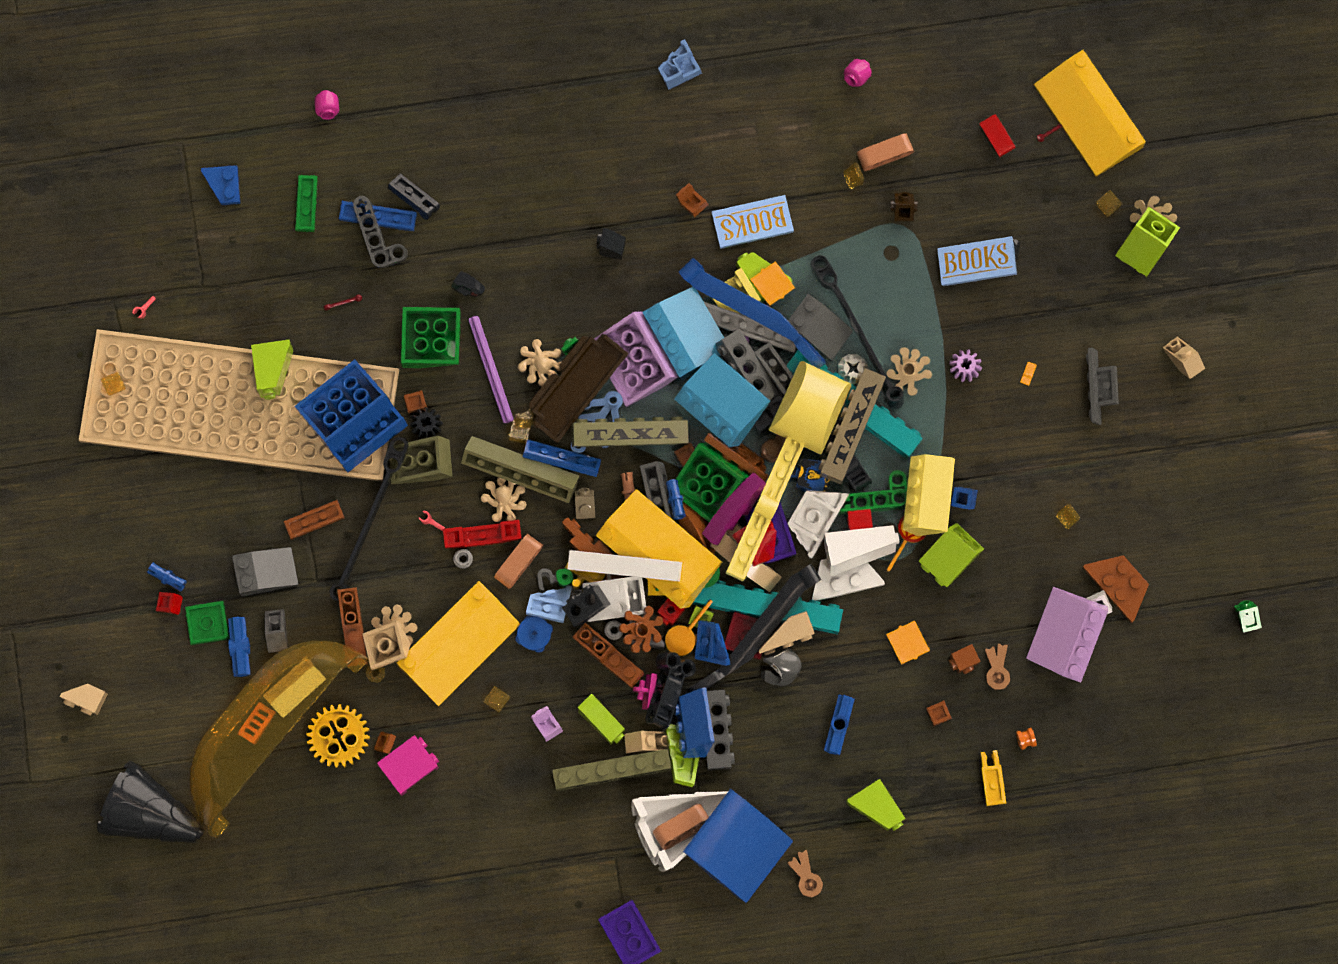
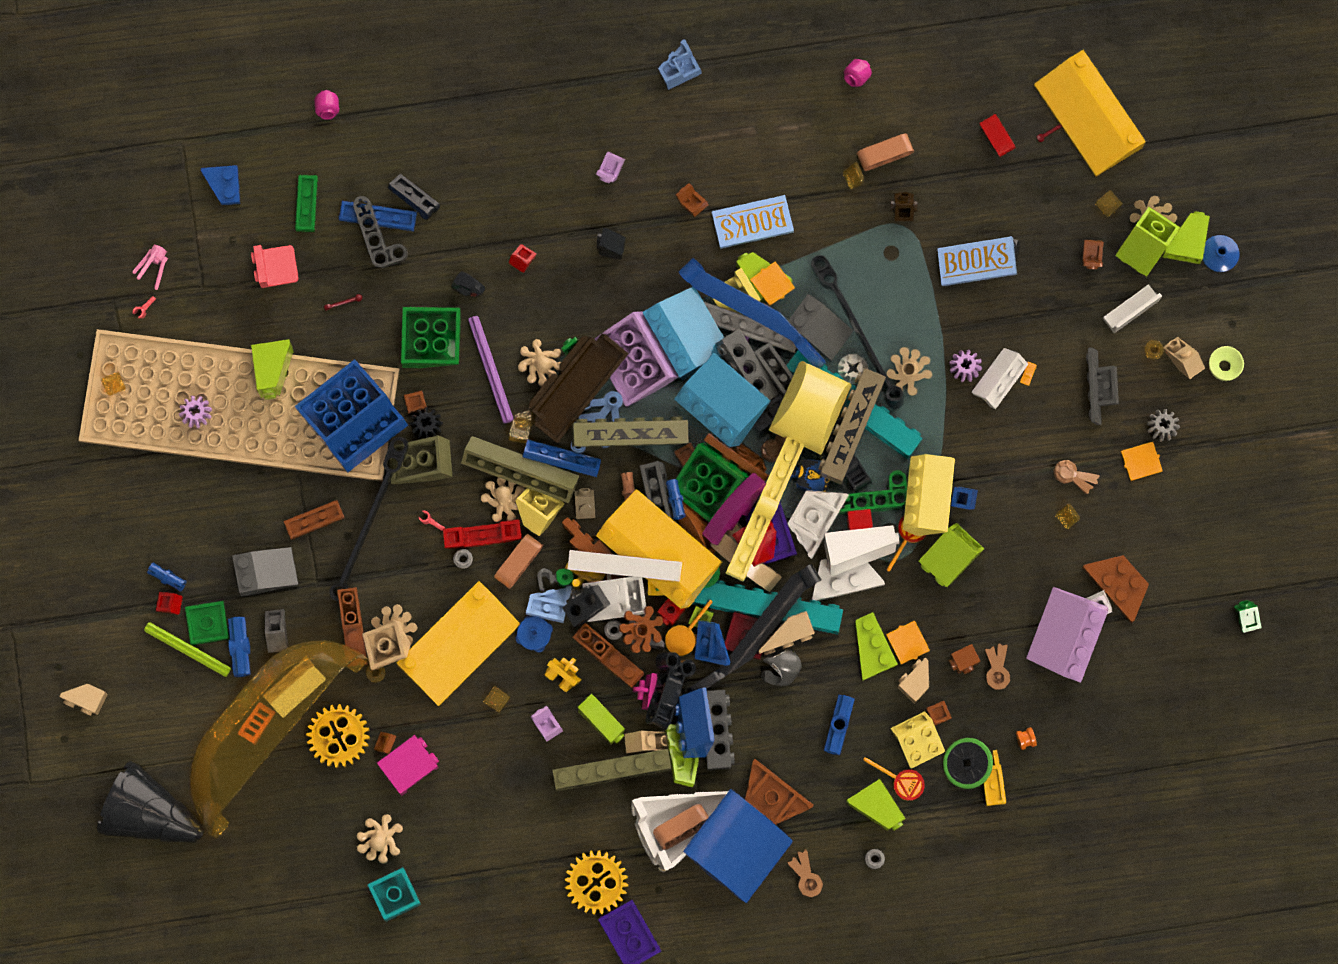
none -> bright pink plant [133,244,168,290]
none -> lime axle [144,622,231,677]
none -> lavender gear [179,396,212,428]
none -> coral bracket [251,245,299,288]
none -> tan animal [357,814,403,864]
none -> teal brick [368,868,421,922]
none -> red slope [509,244,537,273]
none -> light yellow slope [516,488,565,536]
none -> yellow hips [545,658,582,692]
none -> yellow gear [565,850,628,915]
none -> lavender bracket [596,152,625,183]
none -> dark orange wing [745,759,814,825]
none -> lime wing [855,612,898,681]
none -> piece [863,758,925,800]
none -> light grey plate [865,849,885,869]
none -> light yellow bracket [890,711,945,768]
none -> tan slope [898,658,929,704]
none -> black wheel [943,738,993,789]
none -> white panel [972,348,1028,409]
none -> medium nougat piece [1053,460,1099,494]
none -> dark orange bracket [1082,240,1104,269]
none -> white panel [1103,284,1162,333]
none -> light orange piece [1121,442,1163,481]
none -> clear yellow plate [1145,340,1164,359]
none -> light grey gear [1147,409,1180,442]
none -> lime slope [1162,212,1210,264]
none -> blue dish [1203,235,1239,272]
none -> yellowish green piece [1209,346,1244,381]

